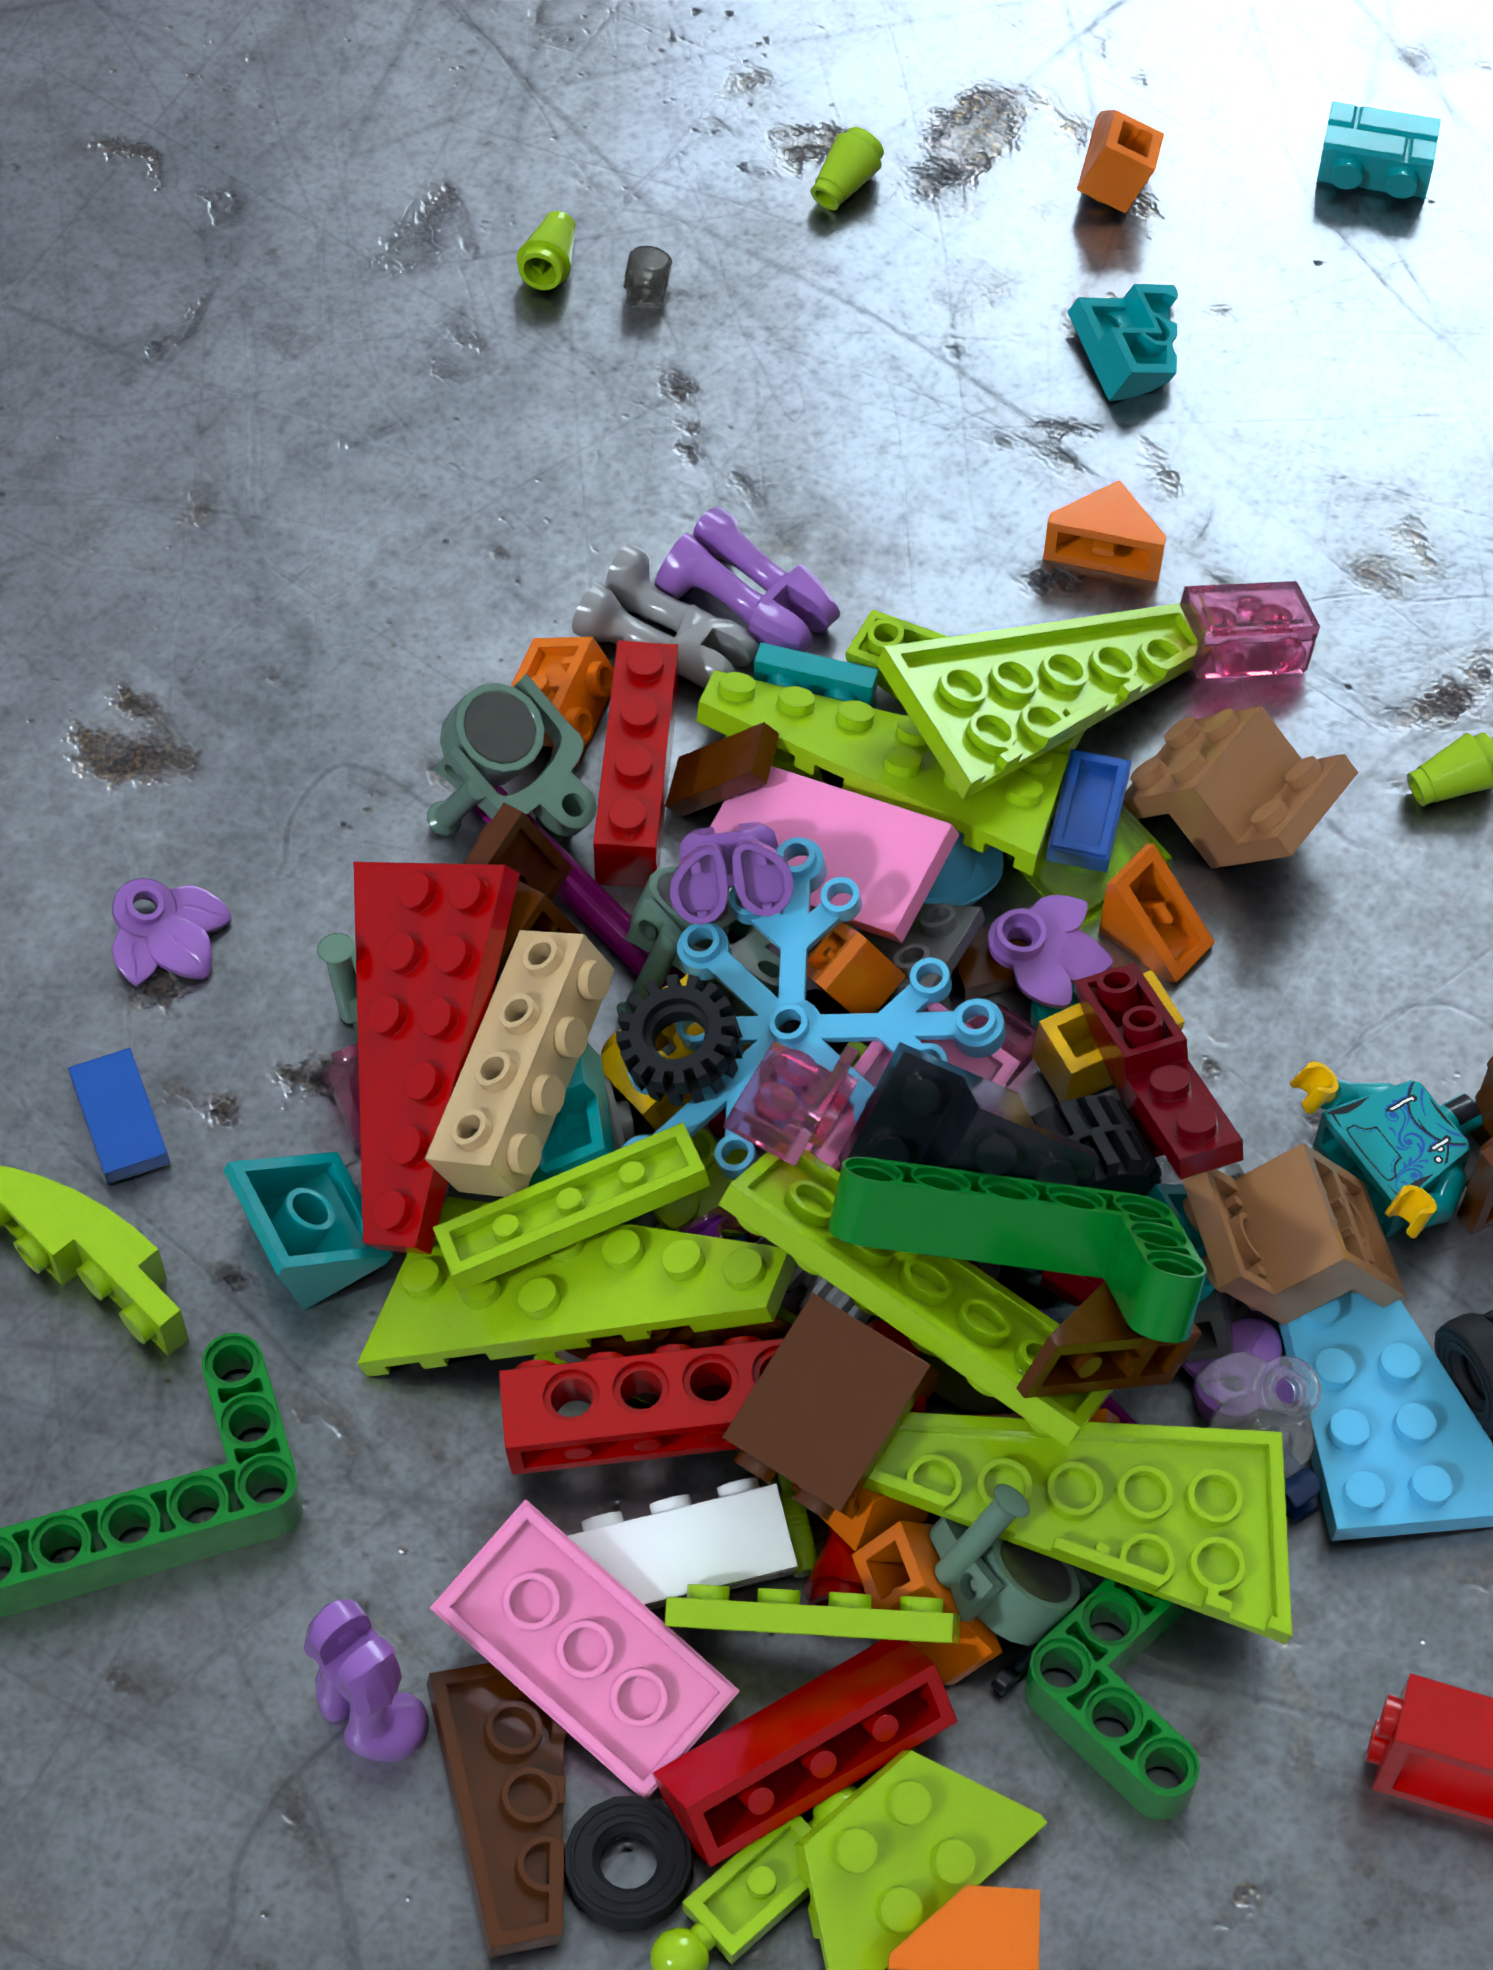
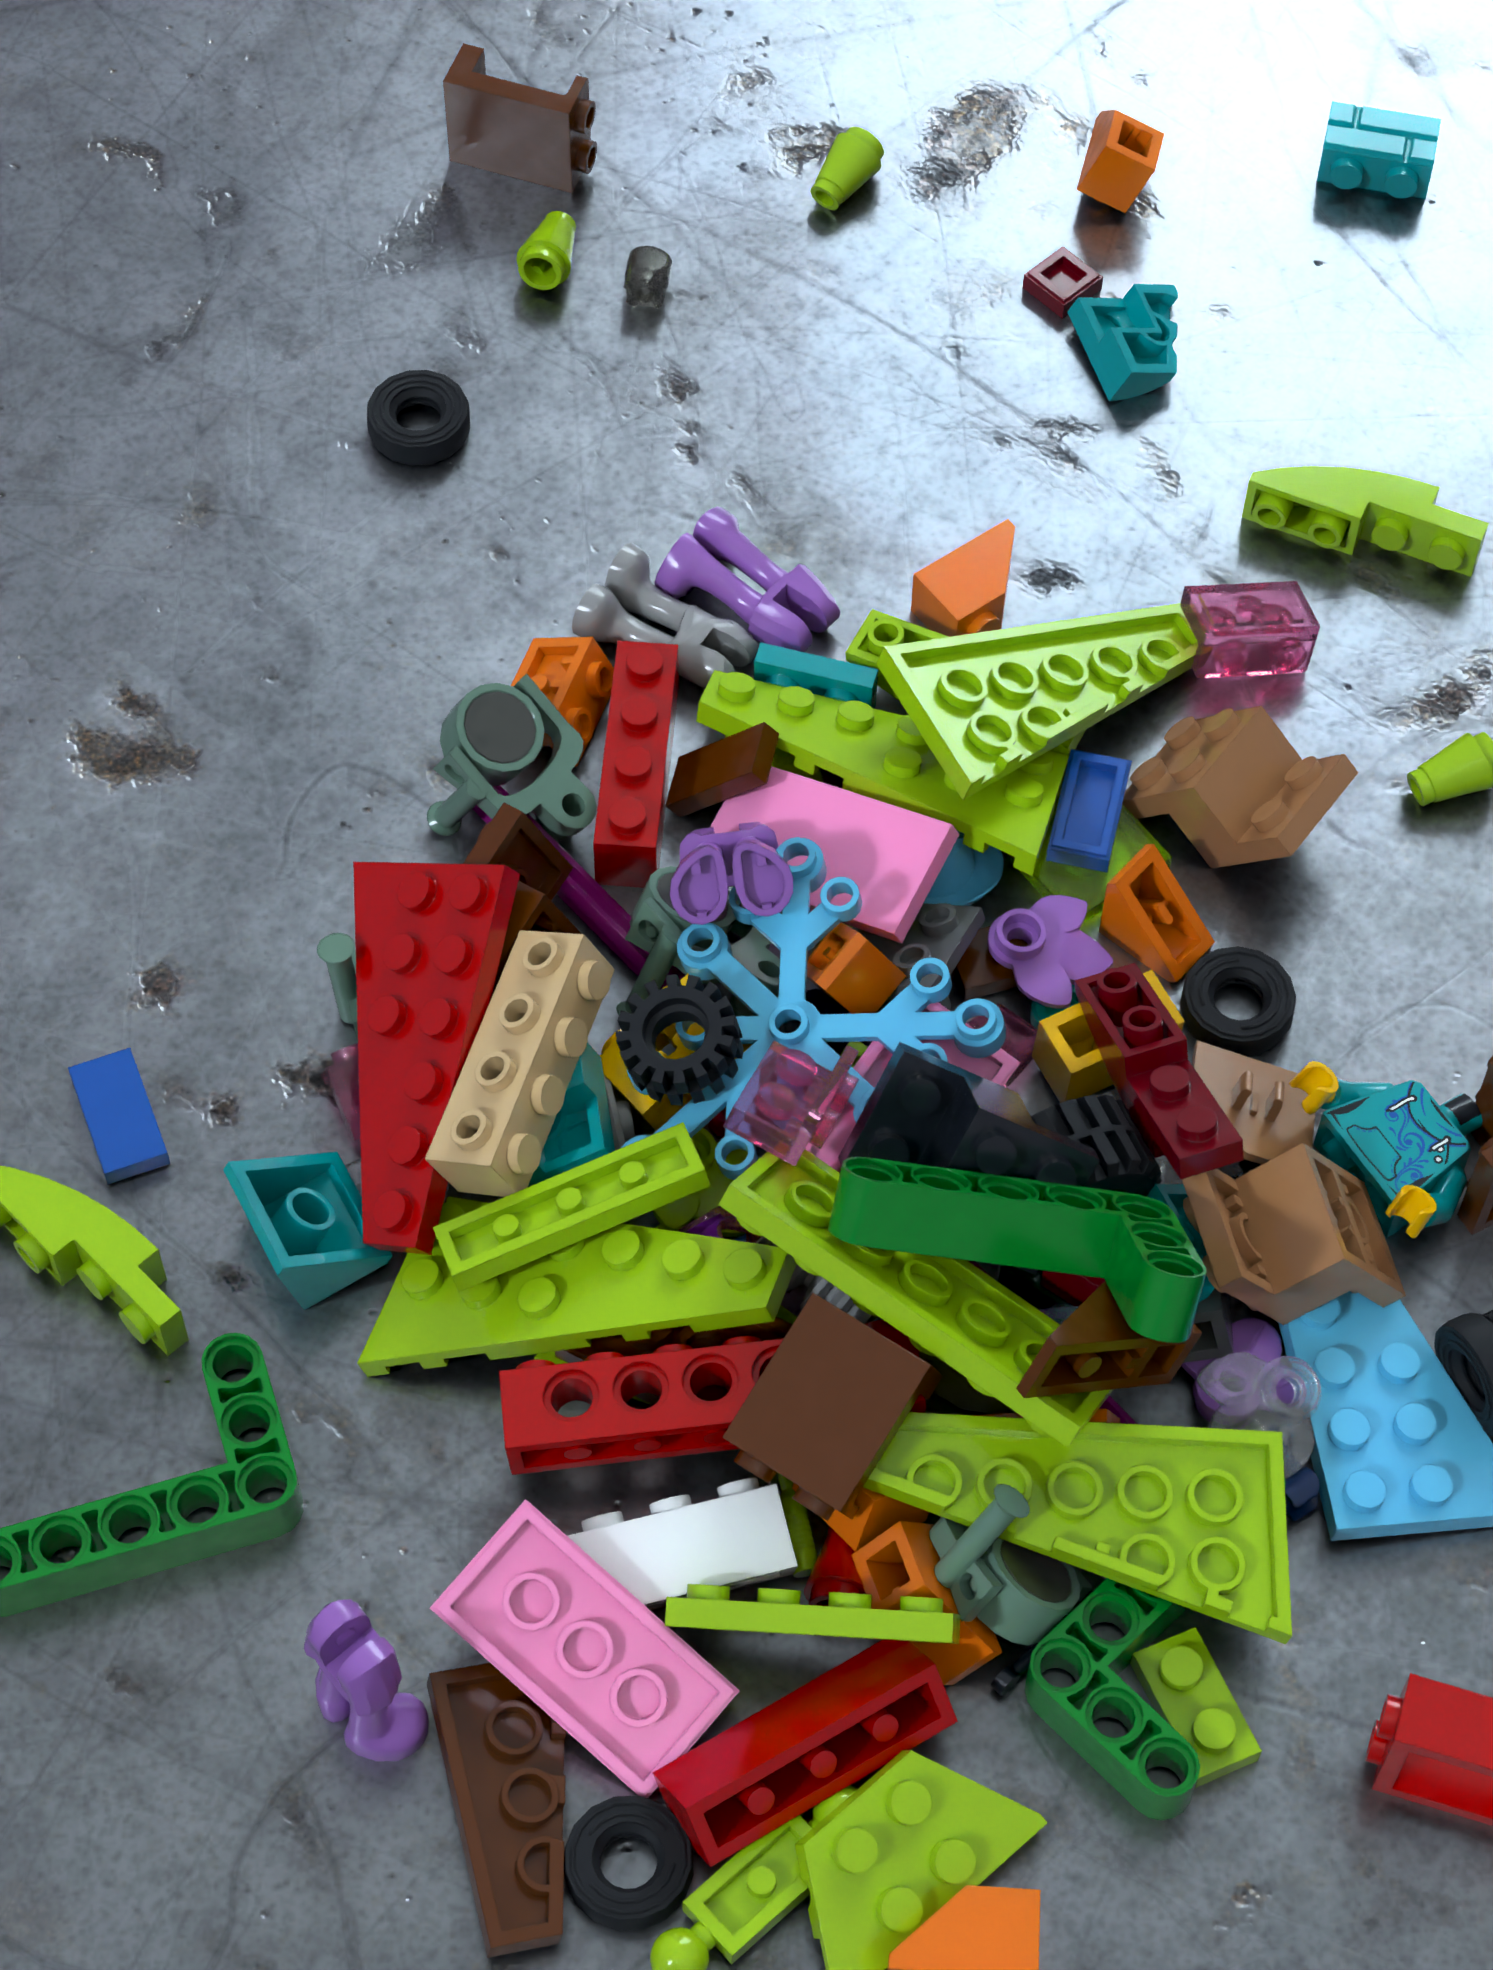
medium lavender plate [112,878,231,986] -> none
orange slope [1043,480,1167,582] -> none
none -> black tyre [367,370,470,466]
none -> panel [443,43,597,193]
none -> orange slope [911,519,1015,637]
none -> dark red tile [1022,246,1103,319]
none -> lime plate [1130,1627,1262,1788]
none -> black tyre [1180,946,1296,1057]
none -> medium nougat piece [1192,1040,1315,1165]
none -> lime slope [1242,466,1489,577]

